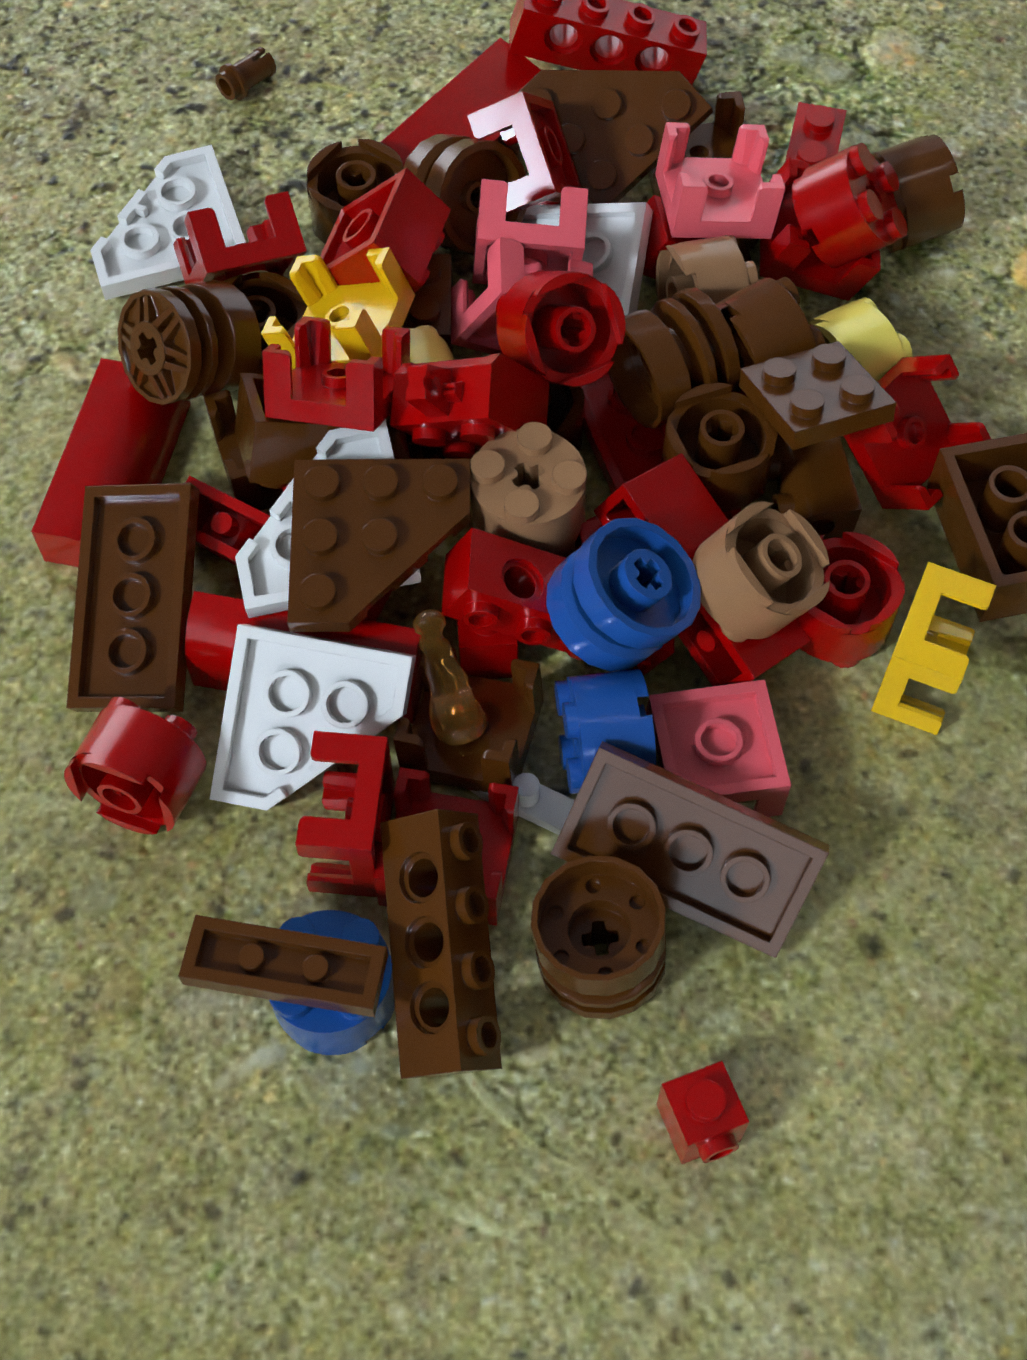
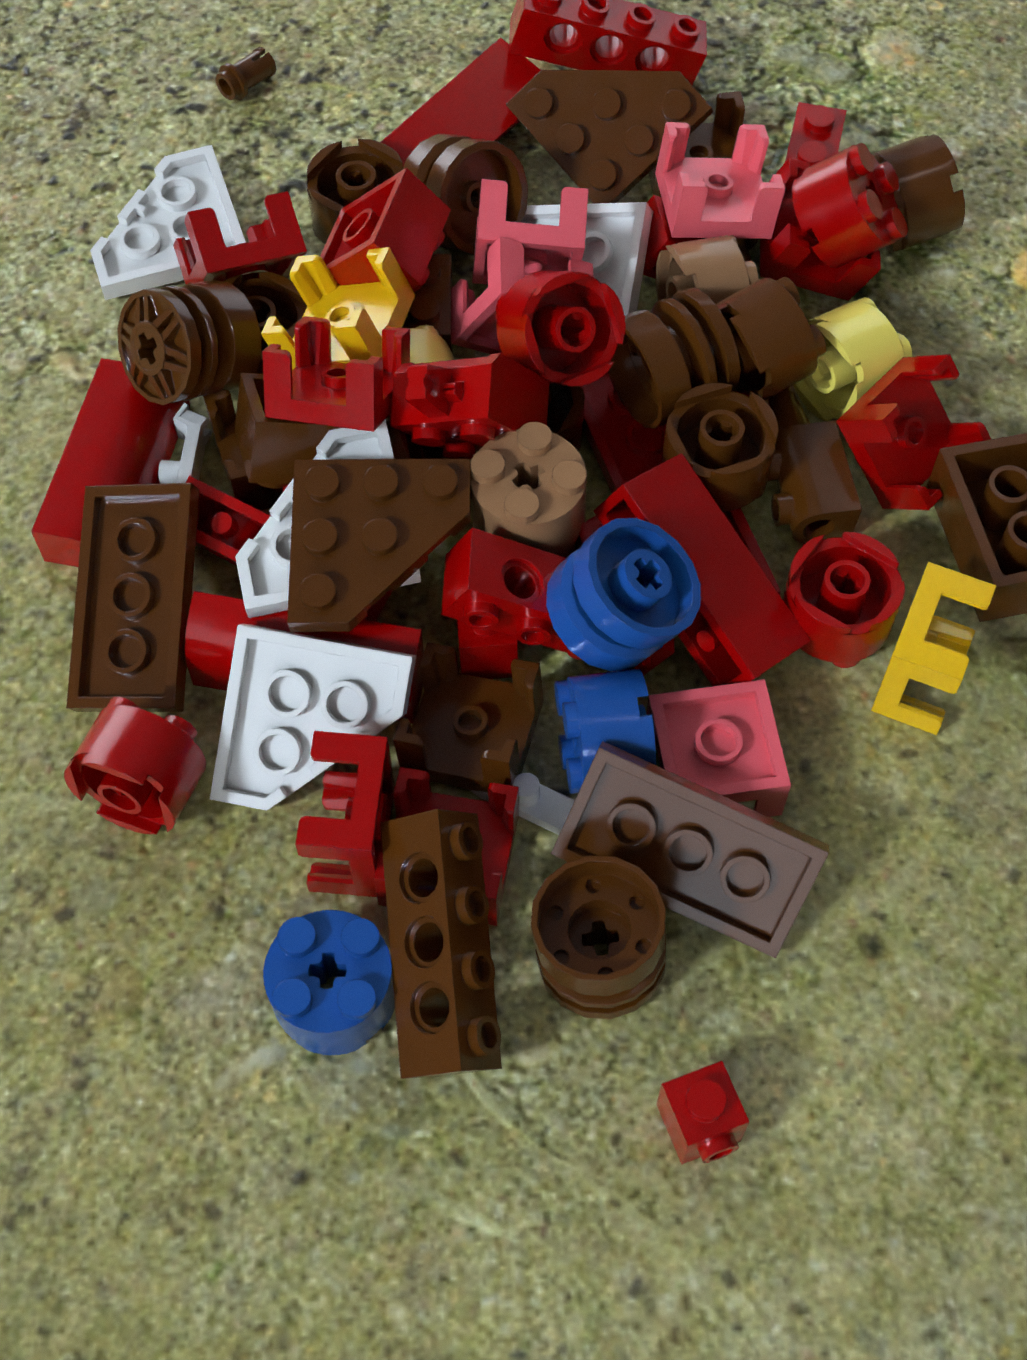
reddish brown plate [178,915,388,1018] -> none
clear orange piece [412,609,487,745] -> none
panel [467,91,582,215] -> none
medium nougat brick [693,501,830,642] -> none
reddish brown plate [739,341,896,450] -> none
none -> white piece [158,403,212,484]

